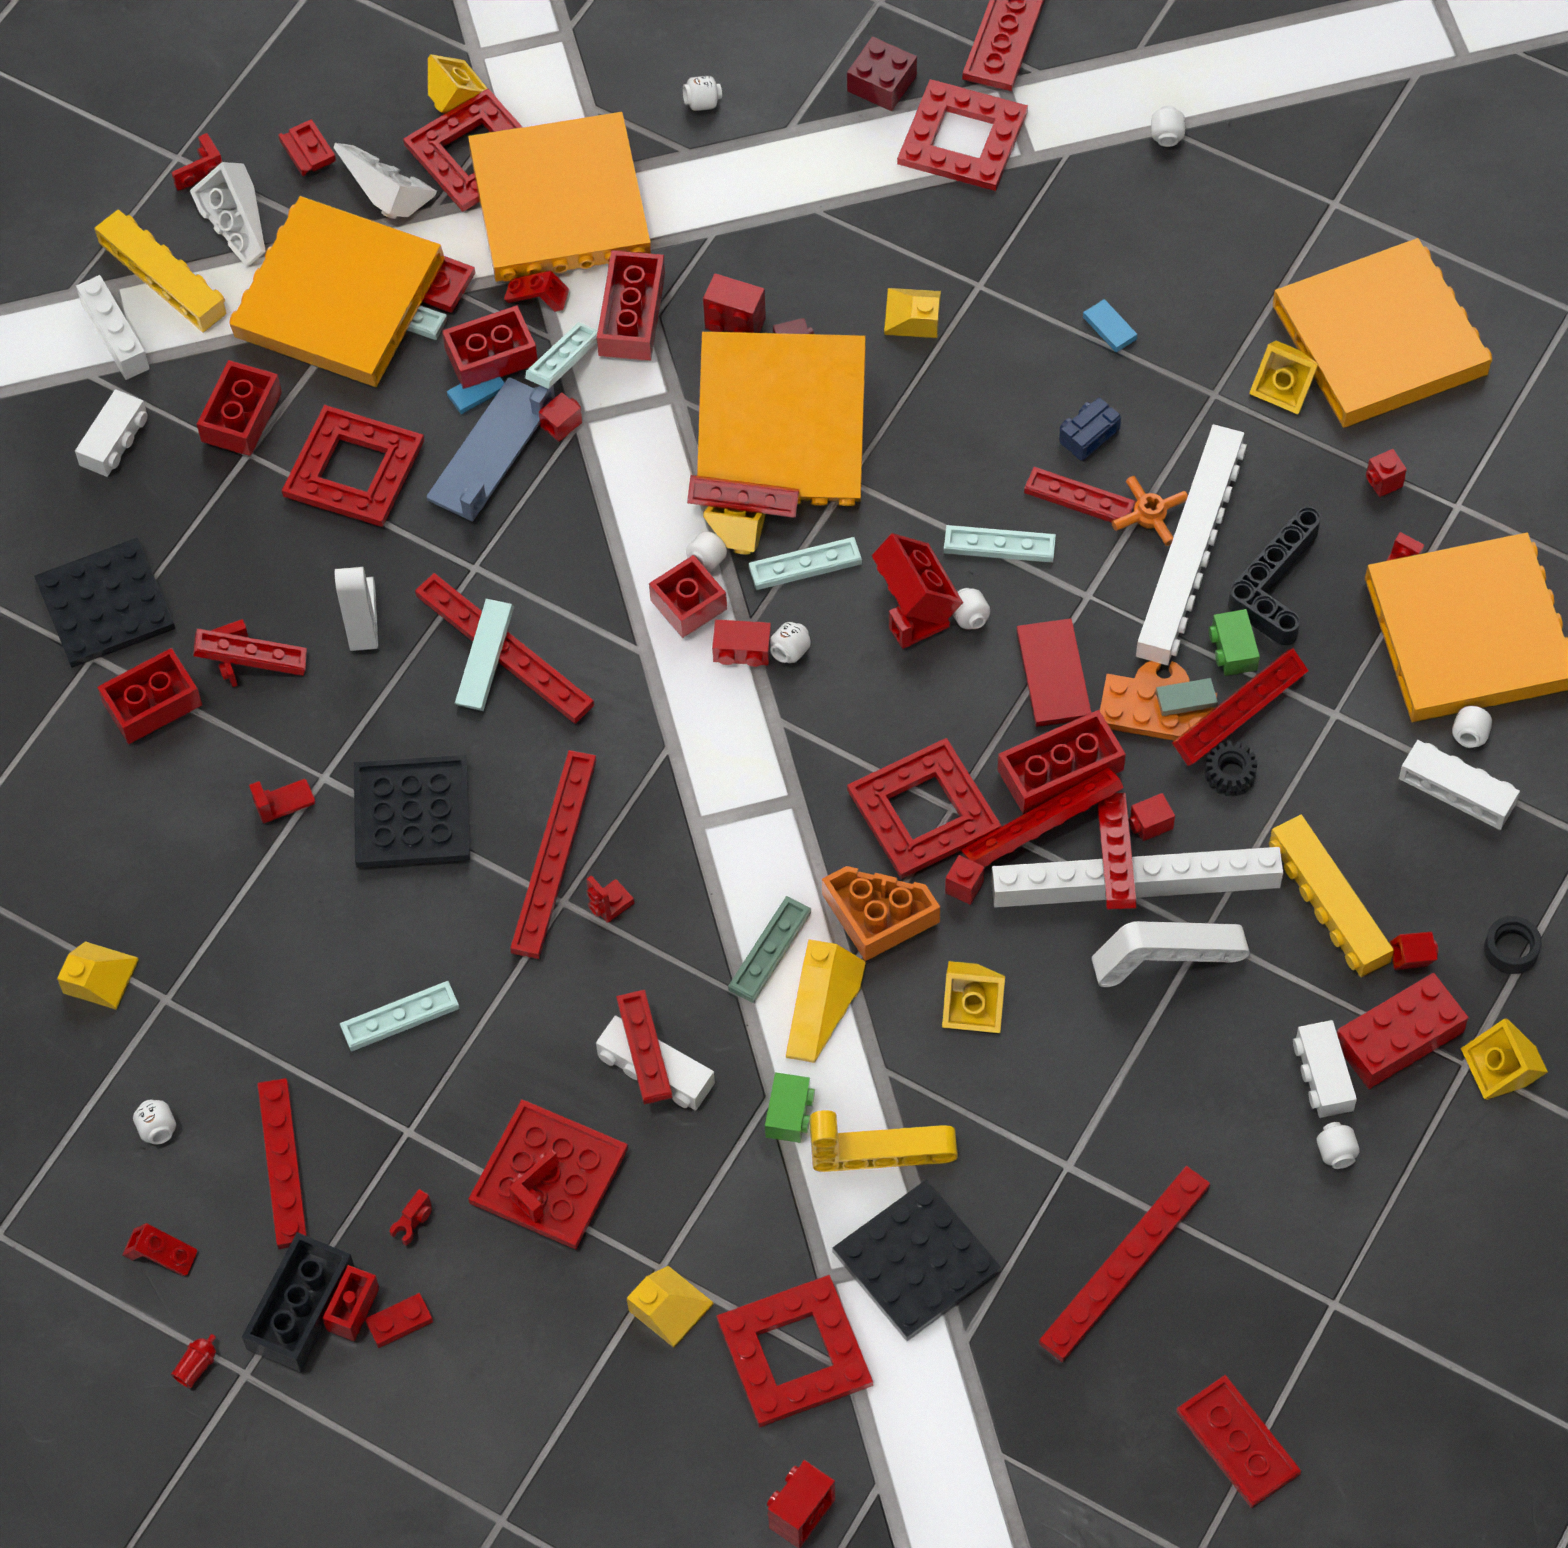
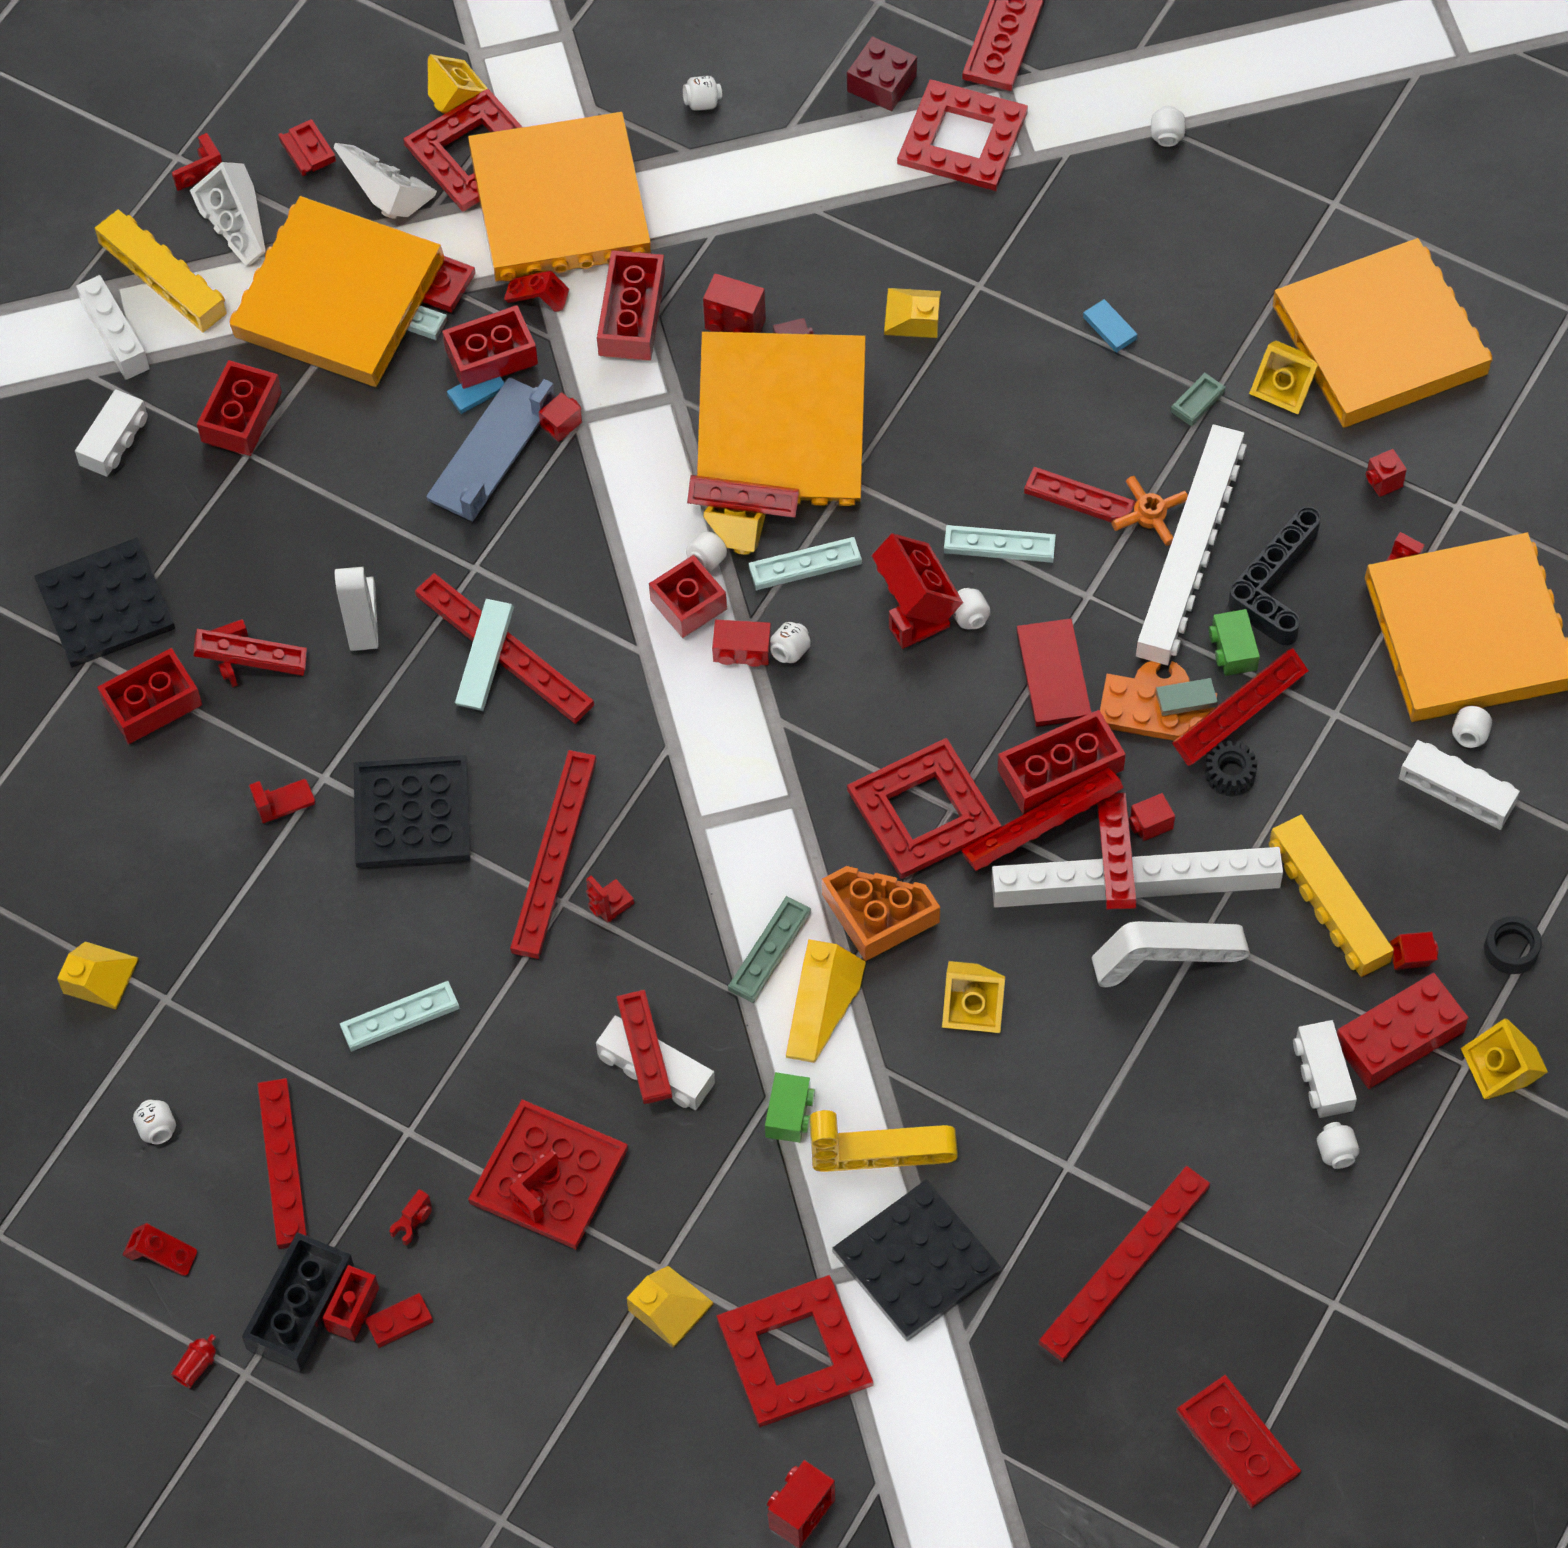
red plate [282,405,425,527] -> none
light aqua tile [525,322,598,389] -> none
red brick [945,855,984,905] -> none
dark blue brick [1059,397,1121,461] -> none
none -> sand green tile [1171,372,1226,427]

